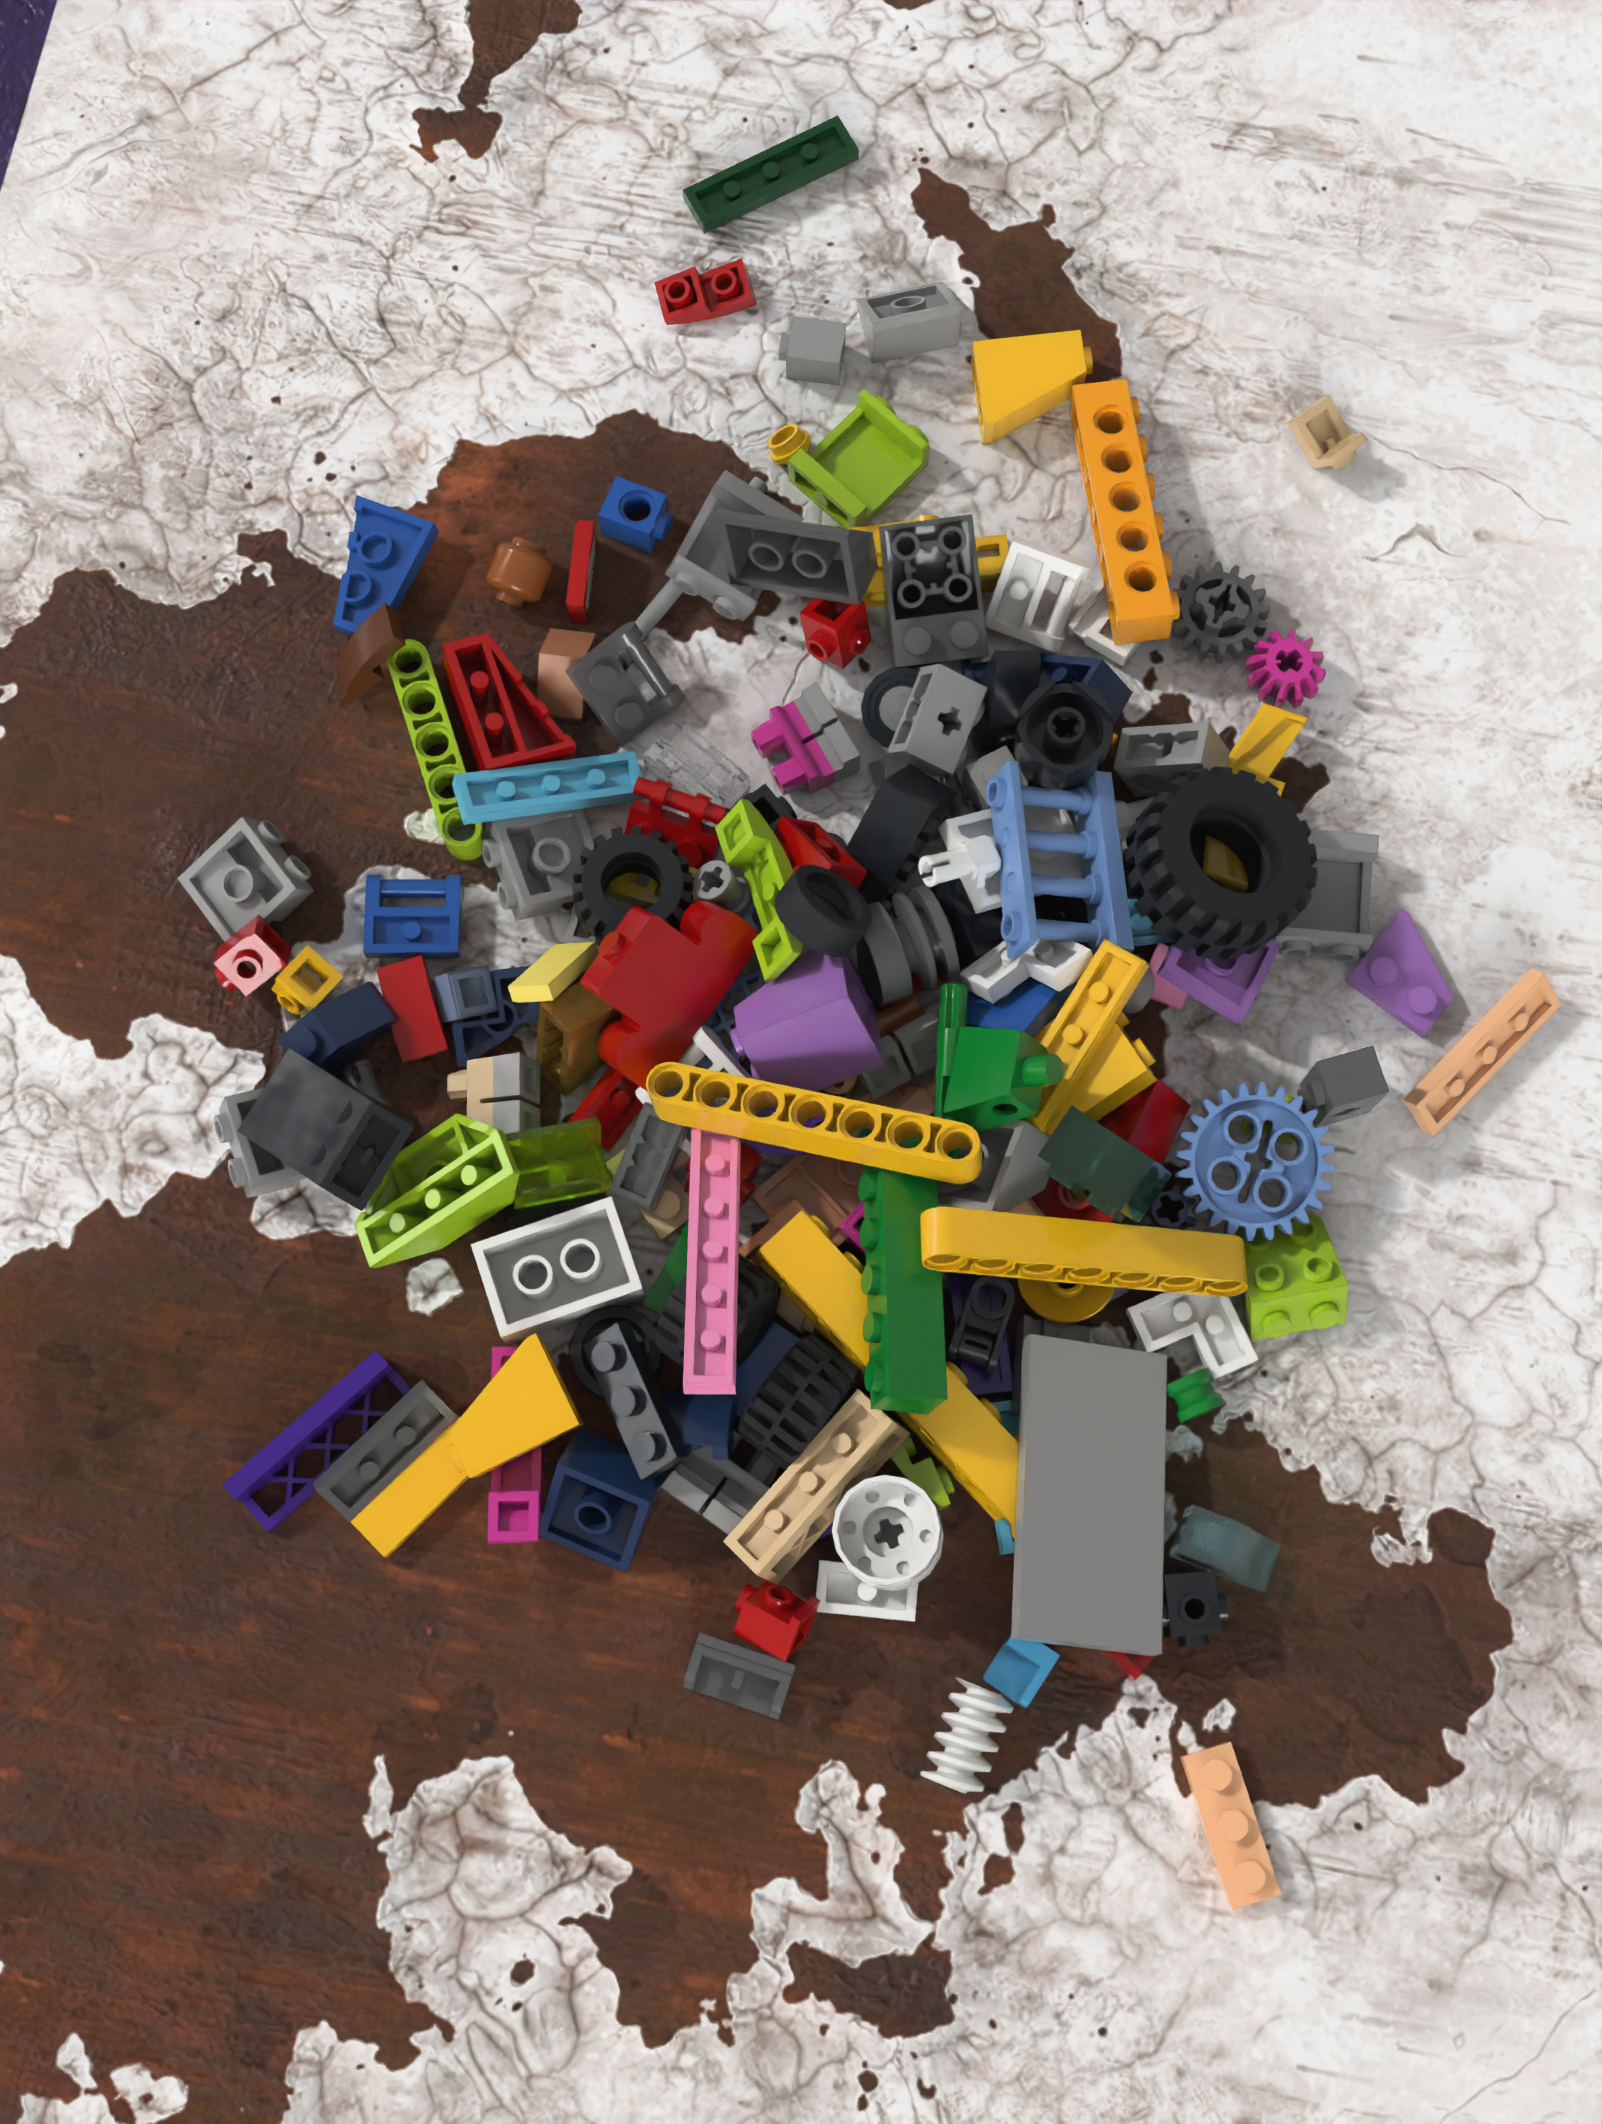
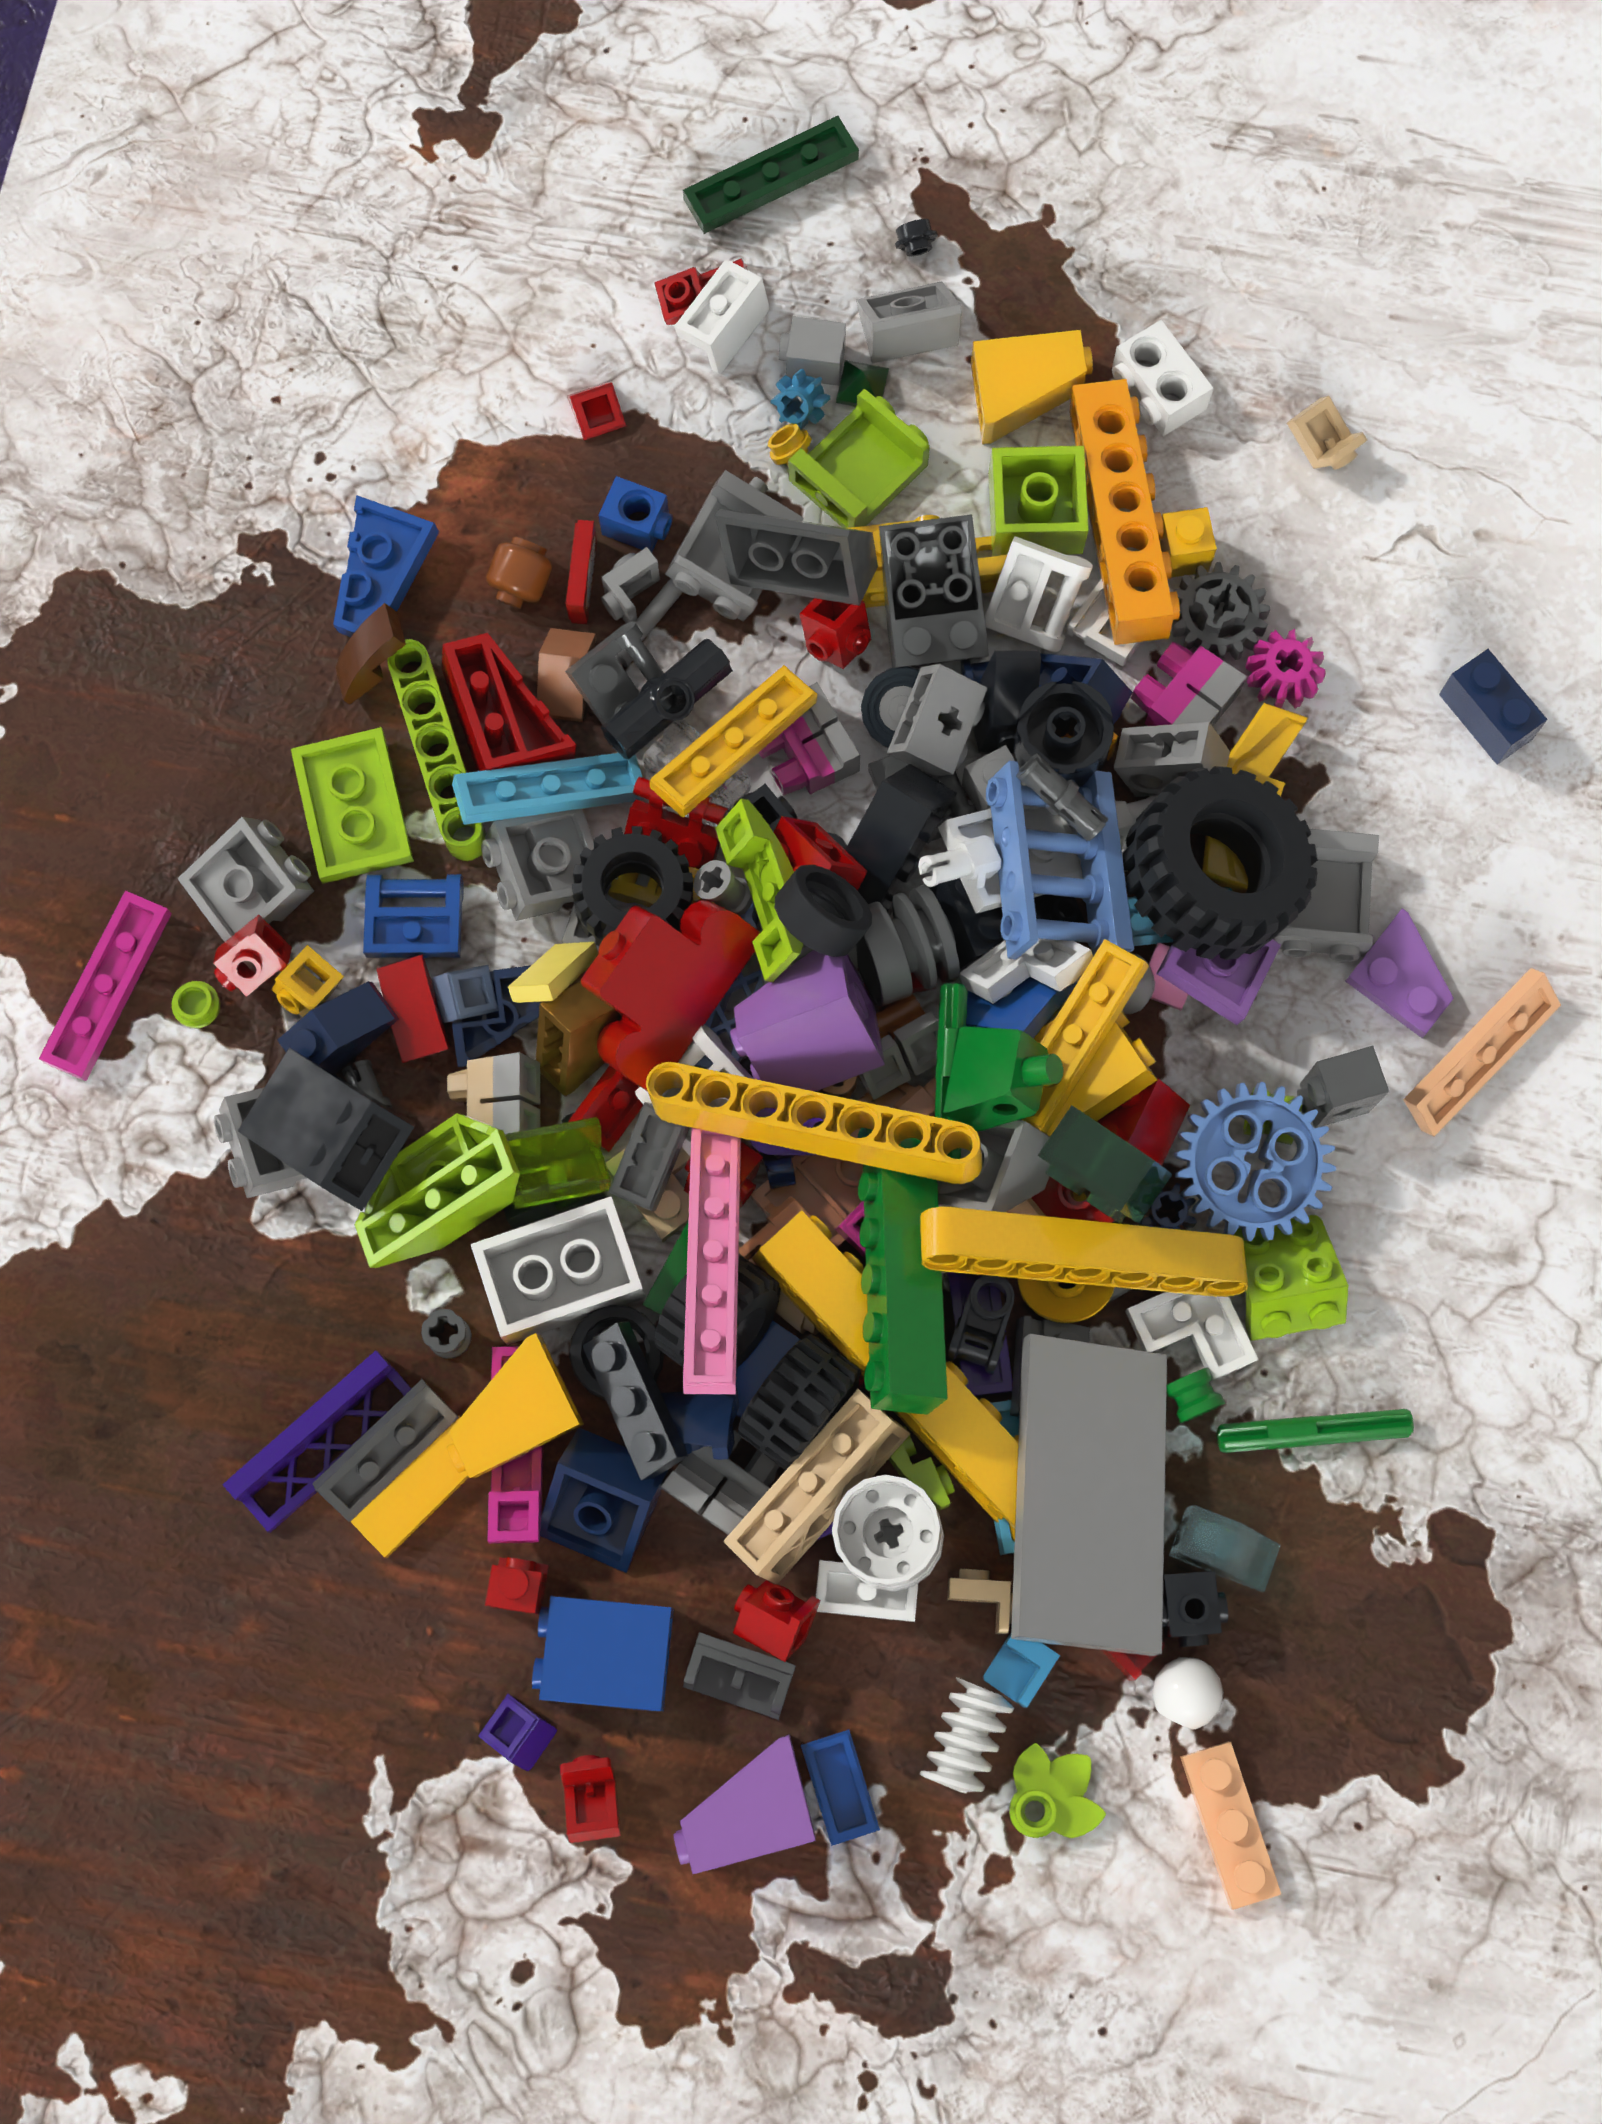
none -> dark pink plate [39,891,172,1081]
none -> lime plate [172,981,221,1028]
none -> lime plate [291,727,414,884]
none -> dark grey bush [421,1309,472,1359]
none -> dark purple slope [478,1694,557,1771]
none -> red brick [485,1557,550,1615]
none -> blue brick [532,1596,674,1711]
none -> red bracket [560,1755,621,1843]
none -> red slope [567,382,626,440]
none -> black piece [600,639,733,759]
none -> light grey bracket [601,547,660,623]
none -> yellow tile [650,665,817,818]
none -> medium lavender slope [673,1734,816,1874]
none -> white panel [674,259,770,374]
none -> dark blue hand [758,1151,796,1189]
none -> dark azure gear [770,369,831,429]
none -> blue tile [801,1729,880,1846]
none -> dark green slope [836,360,889,407]
none -> black plate [895,219,938,257]
none -> tan bracket [947,1569,1013,1634]
none -> lime brick [988,446,1089,556]
none -> lime plate [1009,1743,1106,1838]
none -> dark grey pin [1016,753,1108,841]
none -> white brick [1112,320,1213,436]
none -> dark pink hips [1131,642,1247,726]
none -> white piece [1152,1657,1224,1729]
none -> yellow brick [1159,507,1217,578]
none -> green axle [1216,1409,1414,1453]
none -> dark blue brick [1439,649,1548,765]

